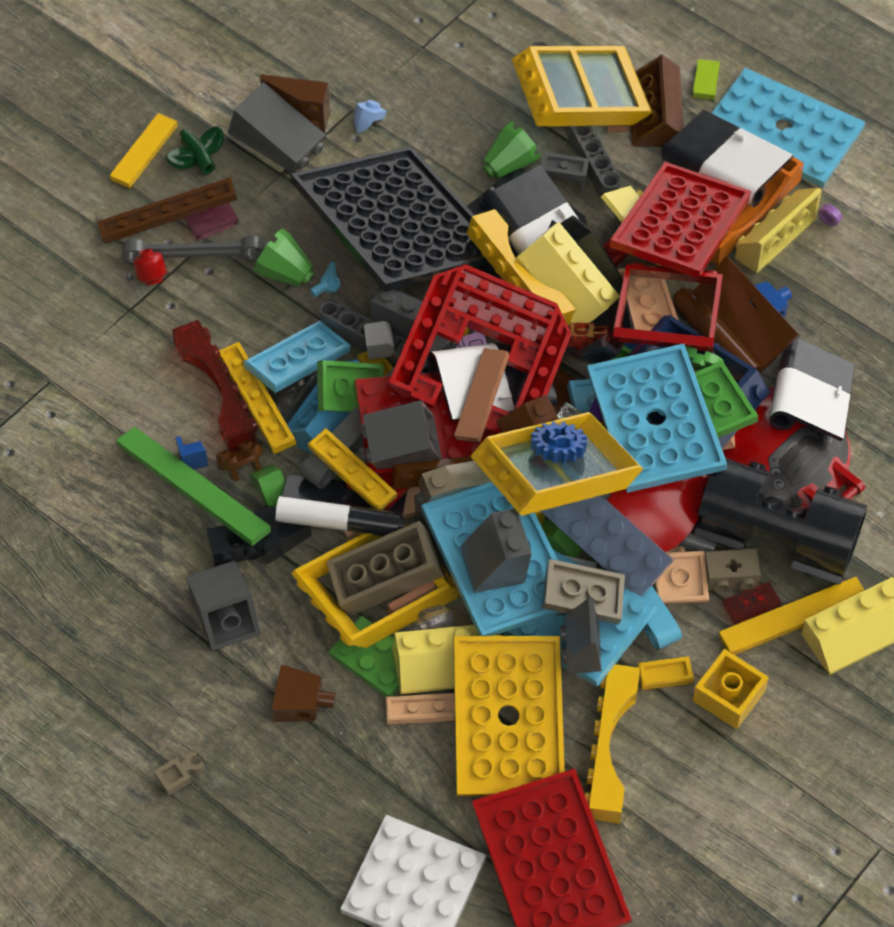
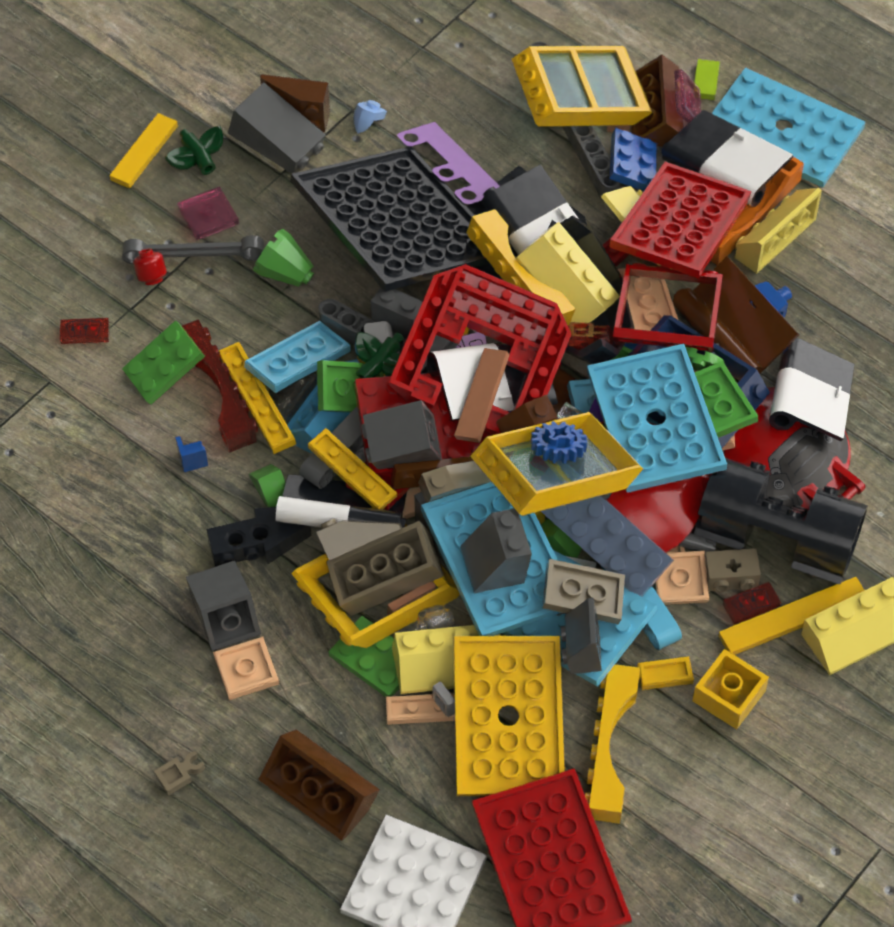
reddish brown plate [97,178,238,244] -> none
bright green tile [116,426,271,546] -> none
reddish brown plate [215,440,264,482] -> none
reddish brown torso [272,665,336,722] -> none
medium azure animal [310,262,341,297] -> none
bright green cone [482,121,541,179] -> none
dark grey panel [541,152,589,193] -> none
medium lavender tile [818,204,842,226] -> none
none -> clear red tile [60,318,110,344]
none -> bright green plate [122,320,205,405]
none -> light nougat tile [213,637,279,700]
none -> reddish brown slope [258,730,380,841]
none -> dark tan slope [317,518,402,560]
none -> dark green plant [355,332,404,379]
none -> medium lavender piece [397,122,500,204]
none -> light grey tile [433,681,455,717]
none -> blue plate [609,128,657,191]
none -> clear pink plate [674,69,701,123]

